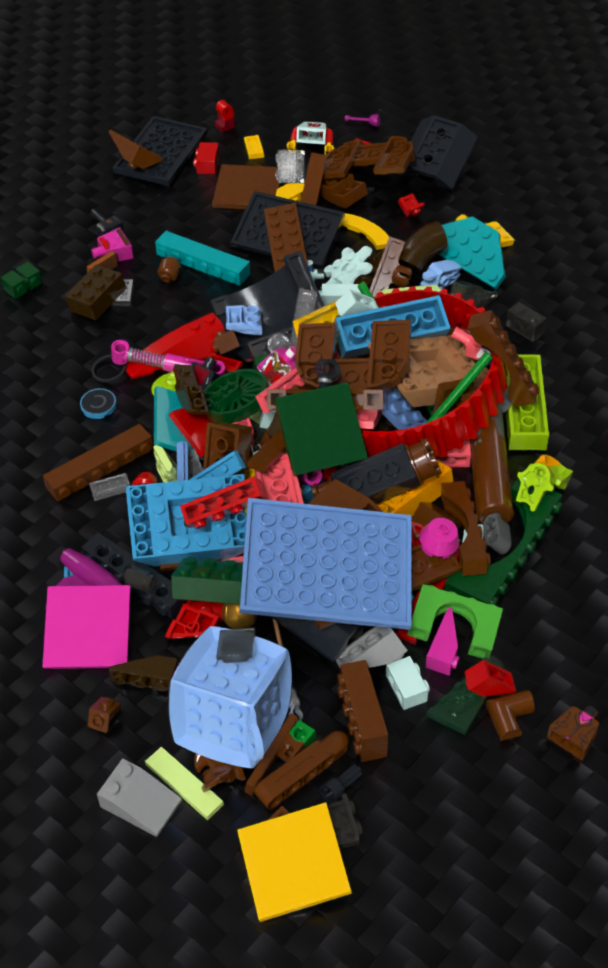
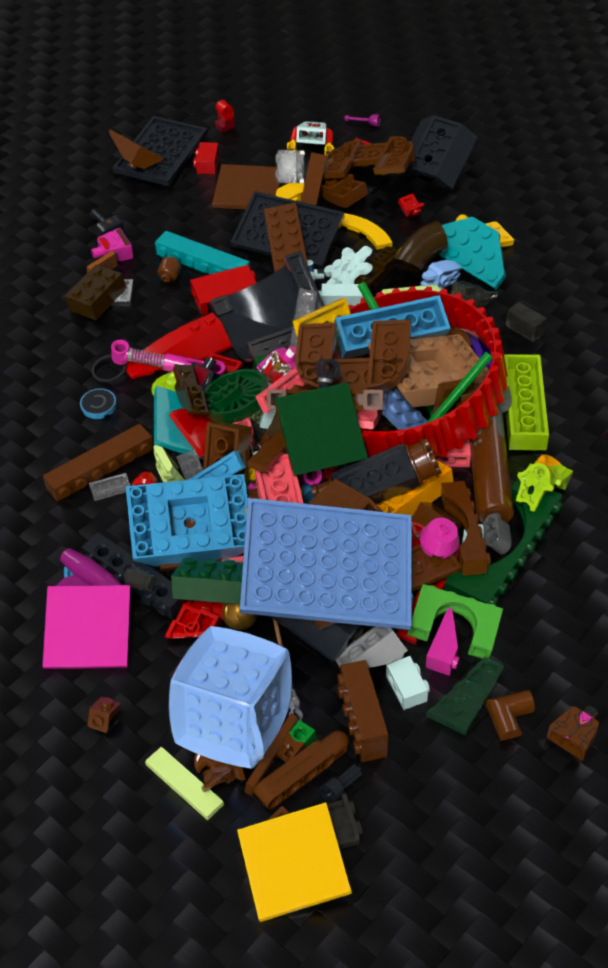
dark green piece [1,262,42,299] -> none
light grey slope [97,758,182,837] -> none
dark brown slope [109,655,178,691] -> none
medium blue axle [176,441,189,481] -> none
red brick [180,477,267,529] -> none
reddish brown brick [212,330,240,355] -> none
clear smoke piece [216,628,256,663] -> none
light blue slope [226,305,262,336] -> none
yellow tile [244,135,264,160] -> none
clear piece [267,333,290,353] -> none
light aqua brick [335,289,378,316] -> none
plate [370,236,412,297] -> none
coral arm [451,327,491,360] -> none
red slope [465,660,516,697] -> none
reddish brown arch [468,310,539,407] -> none
none -> red panel [190,265,258,315]

